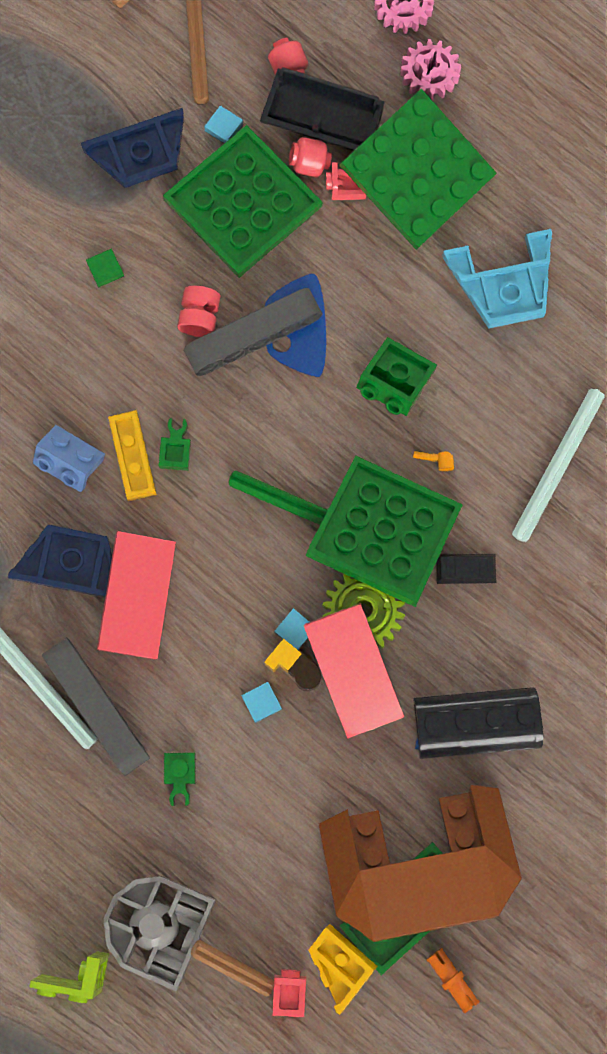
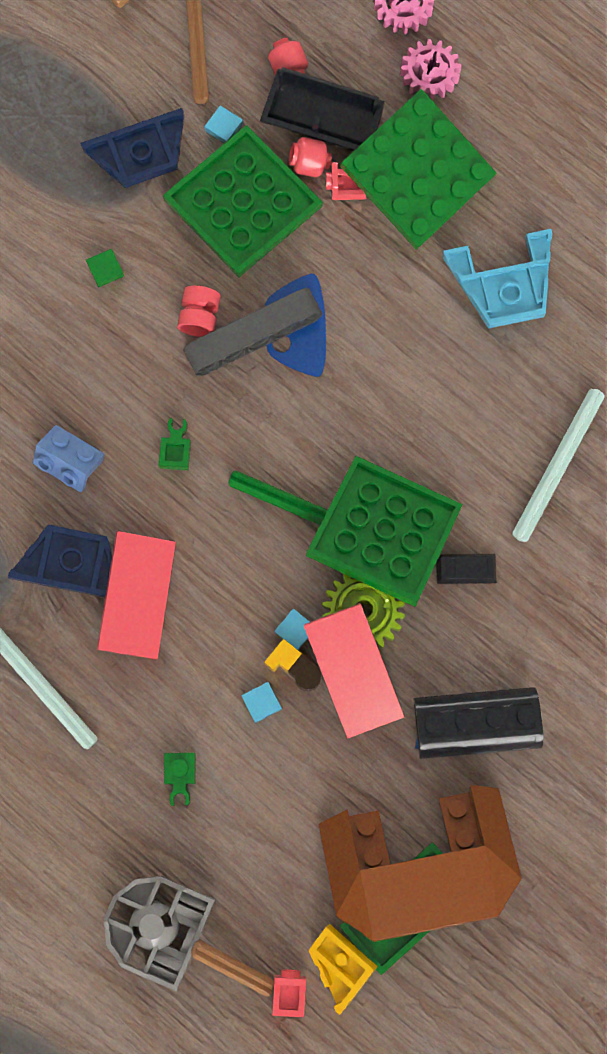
lime bracket [29,951,109,1003] -> none
dark grey beam [42,637,150,776] -> none
yellow tile [108,410,157,501] -> none
green plate [356,337,437,417] -> none
light orange hand [413,451,454,471] -> none
orange pin [426,948,480,1013] -> none

